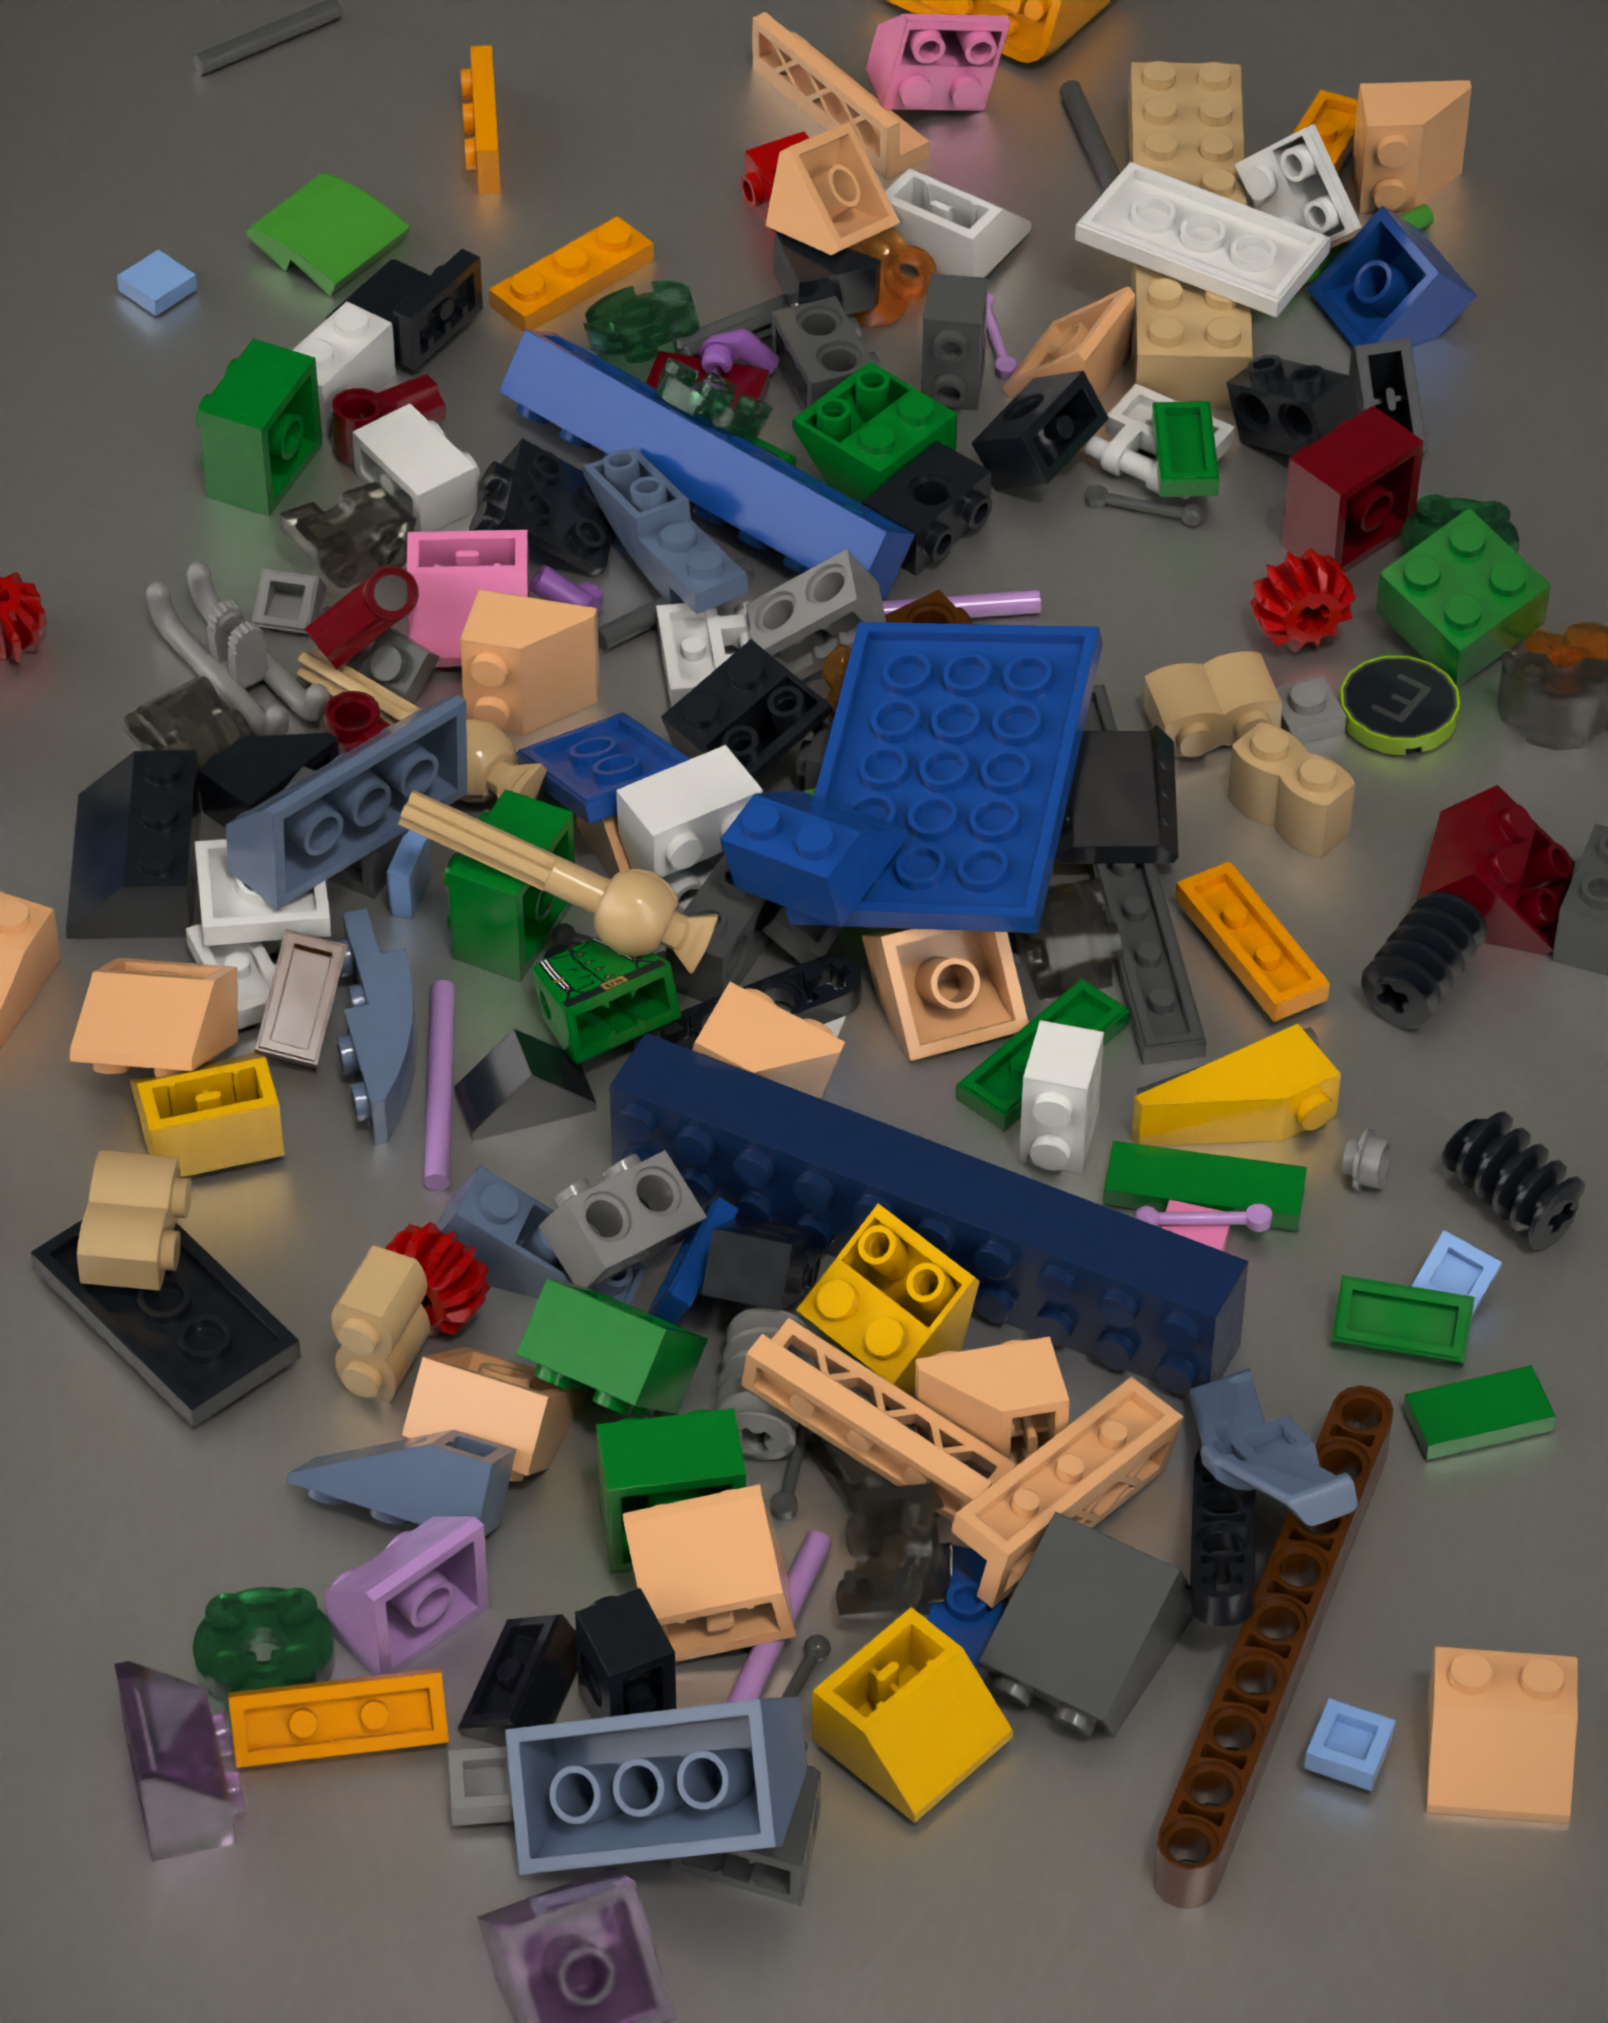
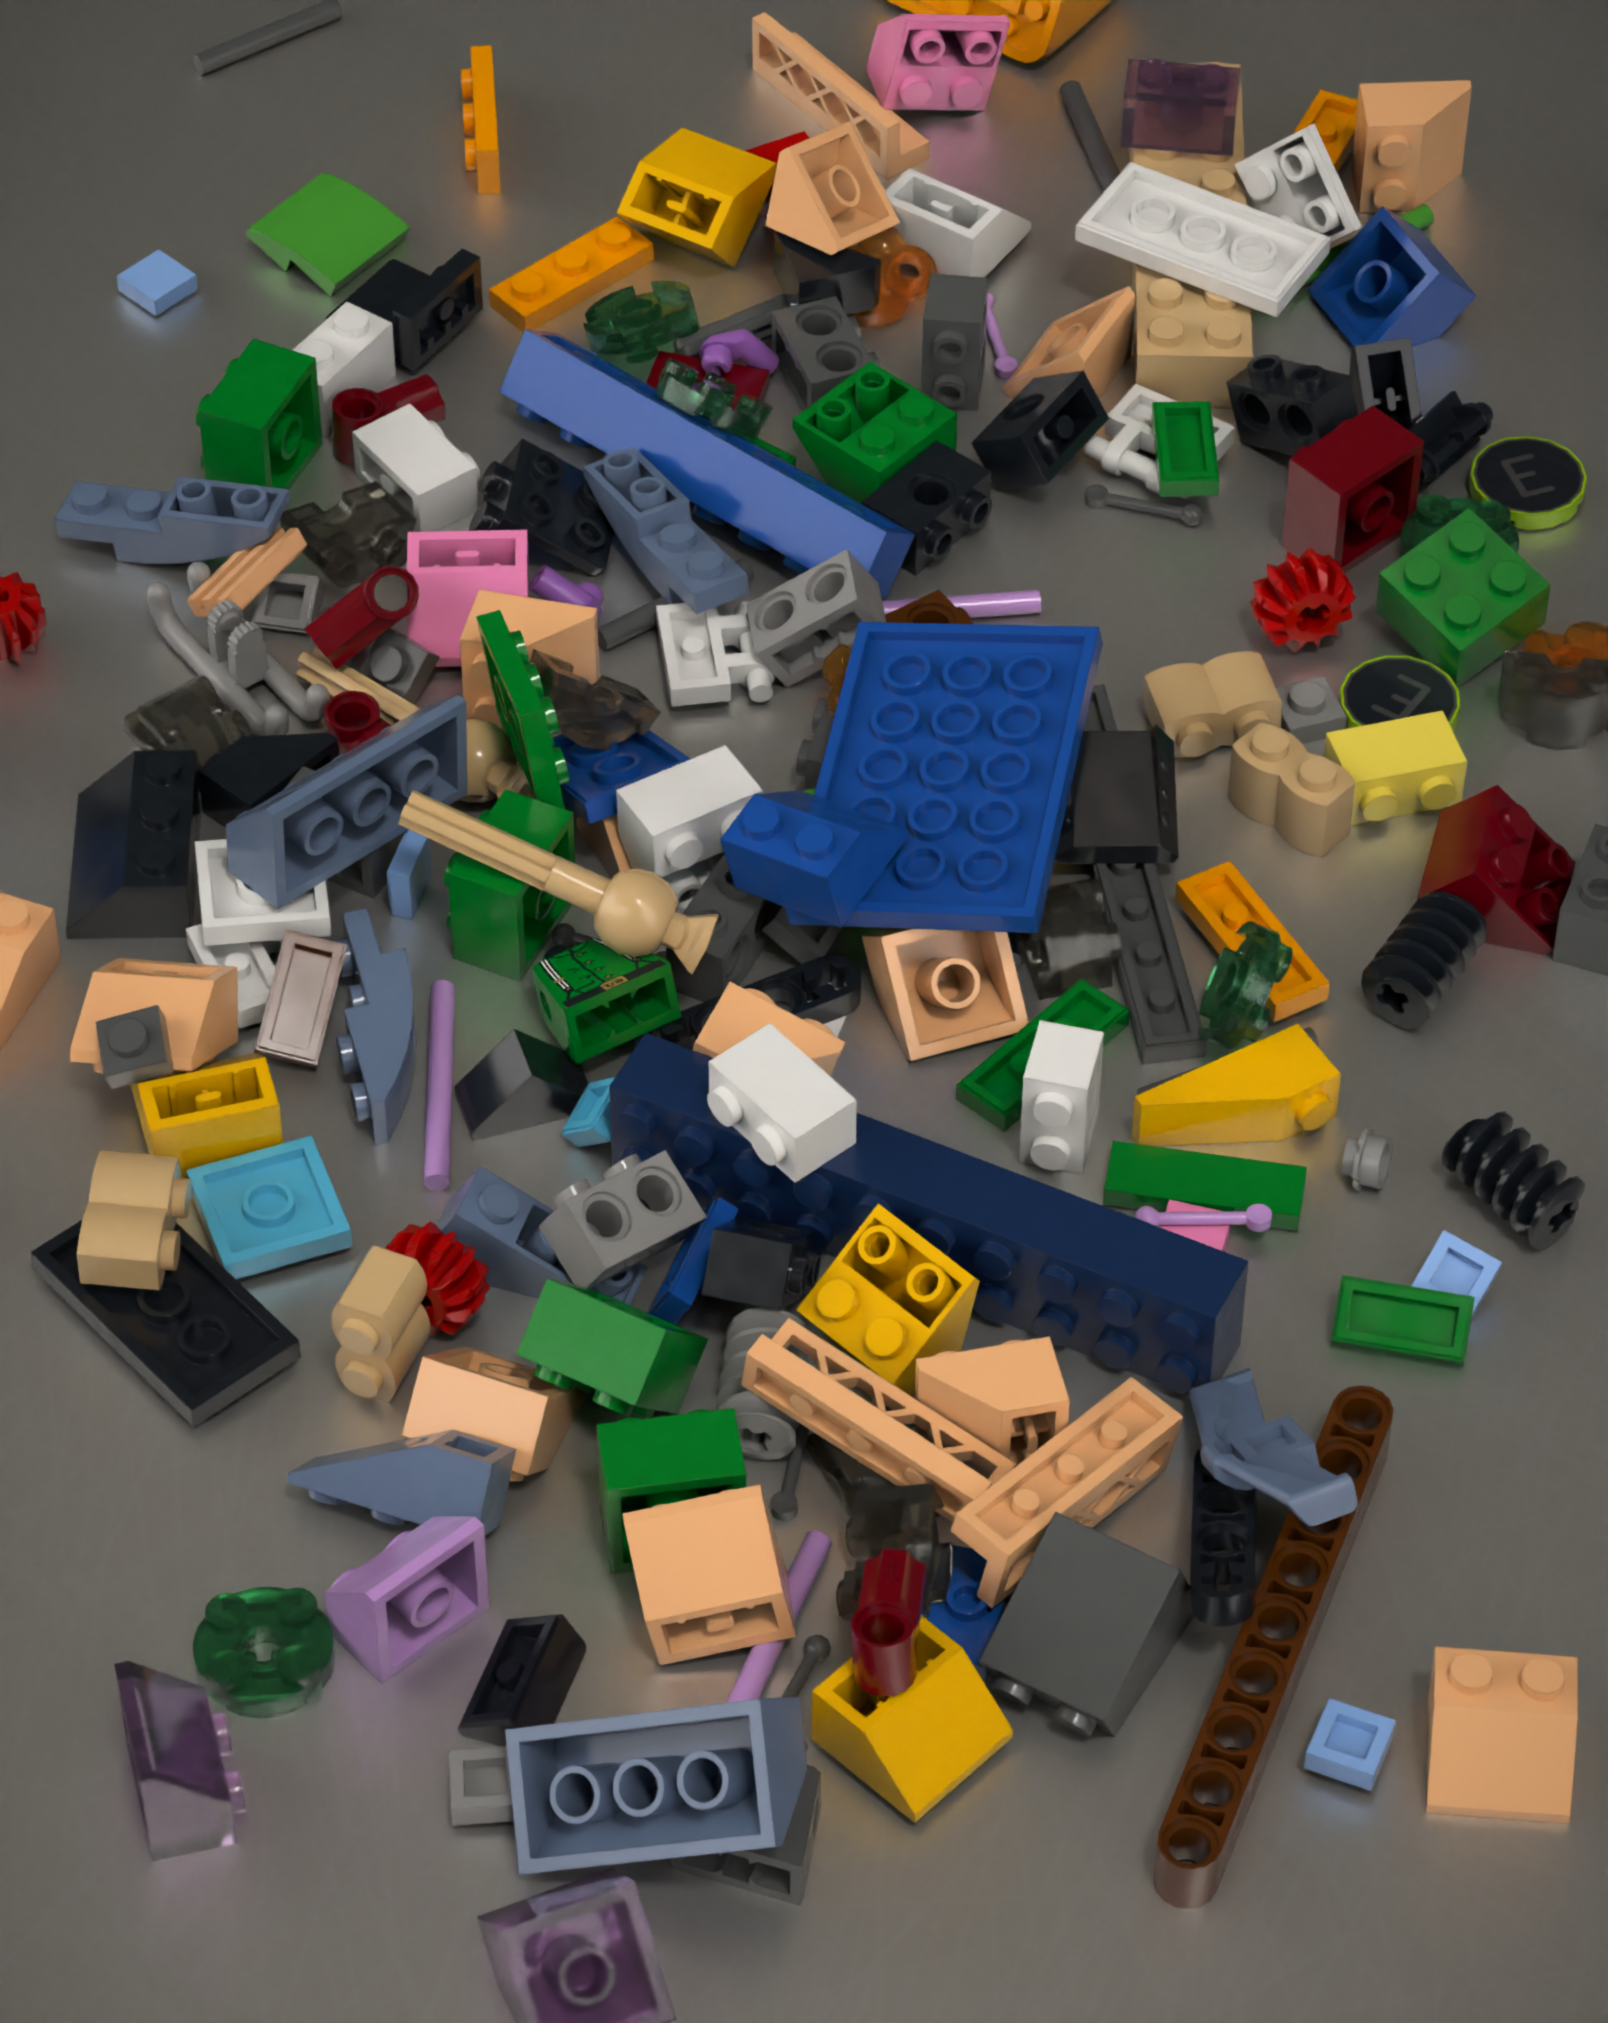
light orange plate [228,1668,449,1768] -> none
black brick [575,1588,677,1719] -> none
black slope [661,639,833,780] -> none
green tile [1403,1365,1556,1460] -> none
none -> sand blue slope [54,476,291,564]
none -> dark grey plate [96,1005,174,1089]
none -> light nougat tile [186,528,308,617]
none -> medium azure plate [186,1135,352,1279]
none -> green plate [476,610,570,809]
none -> clear smoke cylinder [530,649,661,751]
none -> medium azure tile [561,1077,615,1148]
none -> yellow slope [616,127,777,268]
none -> white brick [707,1023,857,1183]
none -> dark red piece [851,1548,927,1697]
none -> slope [1121,59,1241,156]
none -> clear green plate [1198,921,1293,1050]
none -> light yellow brick [1324,710,1467,826]
none -> black hinge [1408,391,1493,495]
none -> black tile [1468,436,1587,530]

